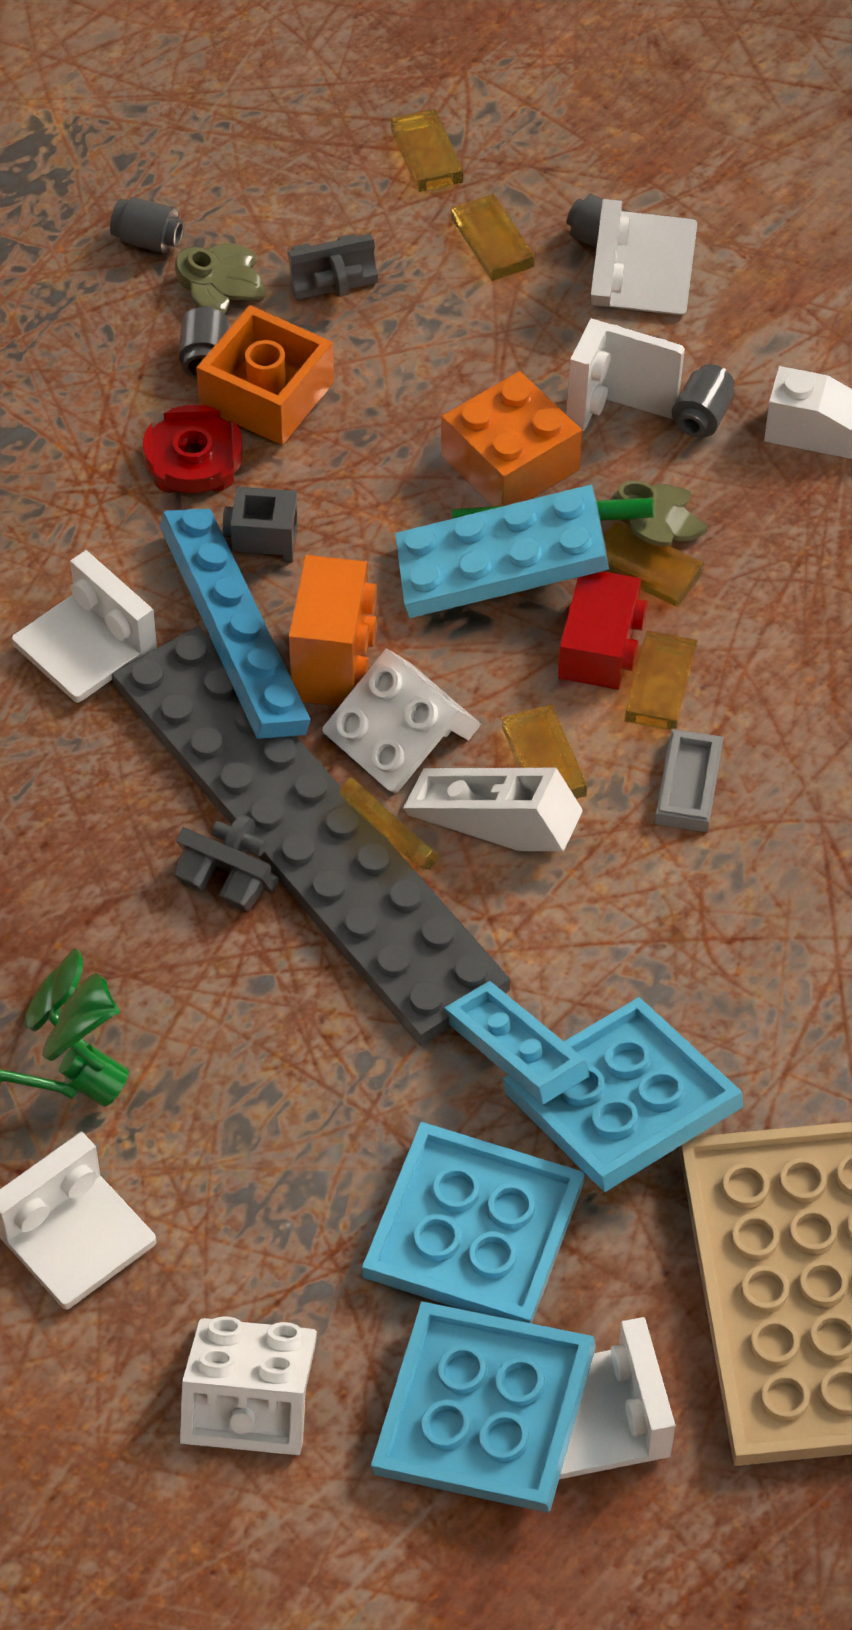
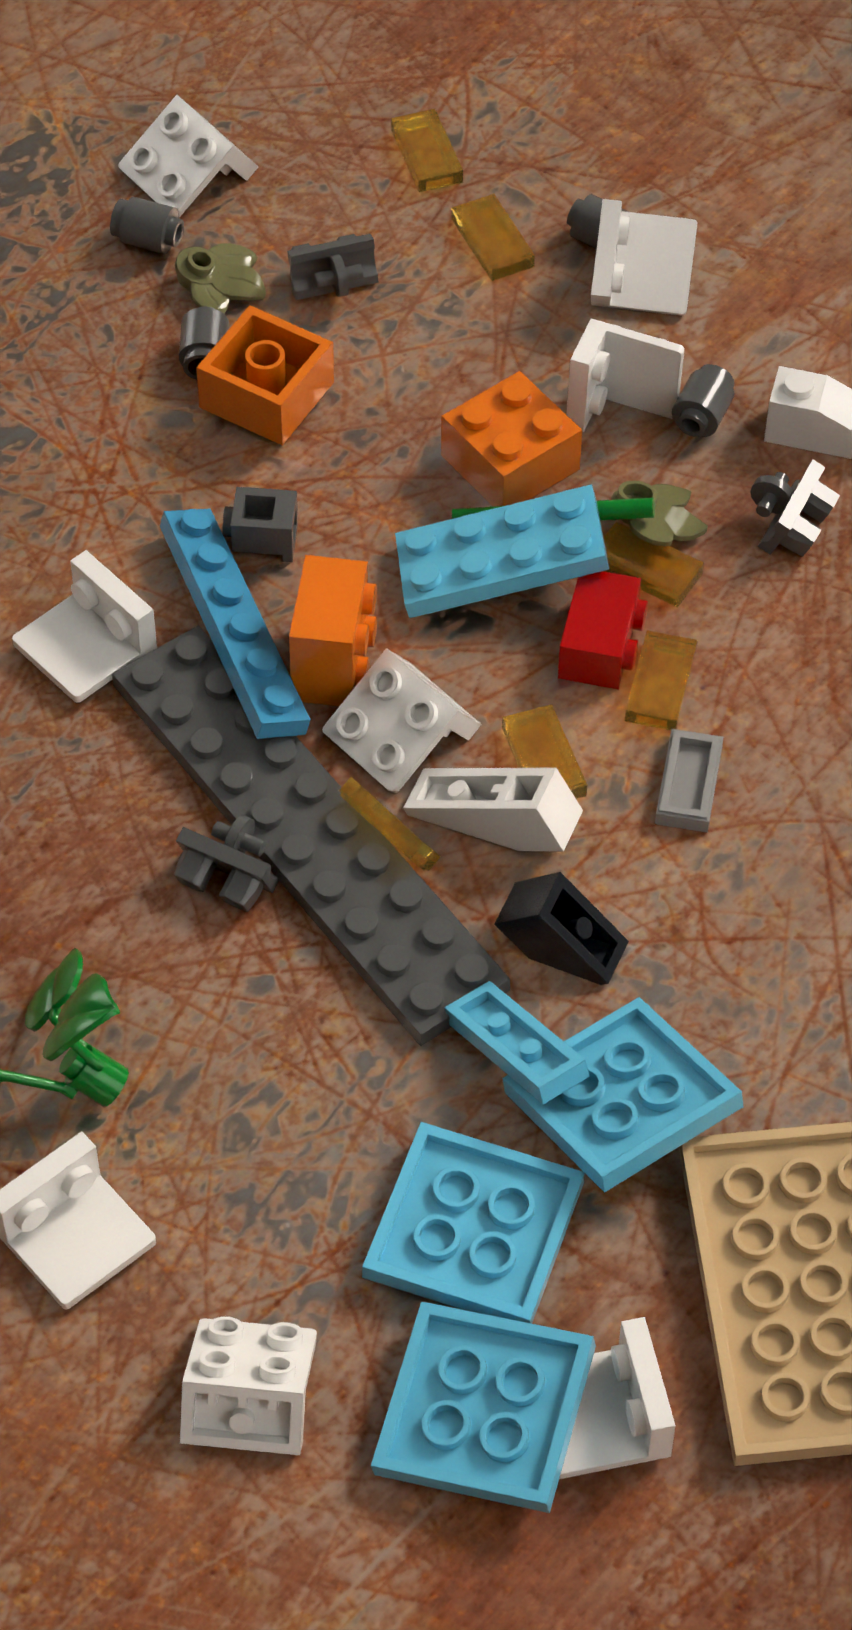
red plate [143,405,243,493] -> none
none -> white bracket [118,95,258,217]
none -> black slope [494,872,629,985]
none -> dark grey hips [750,459,840,557]

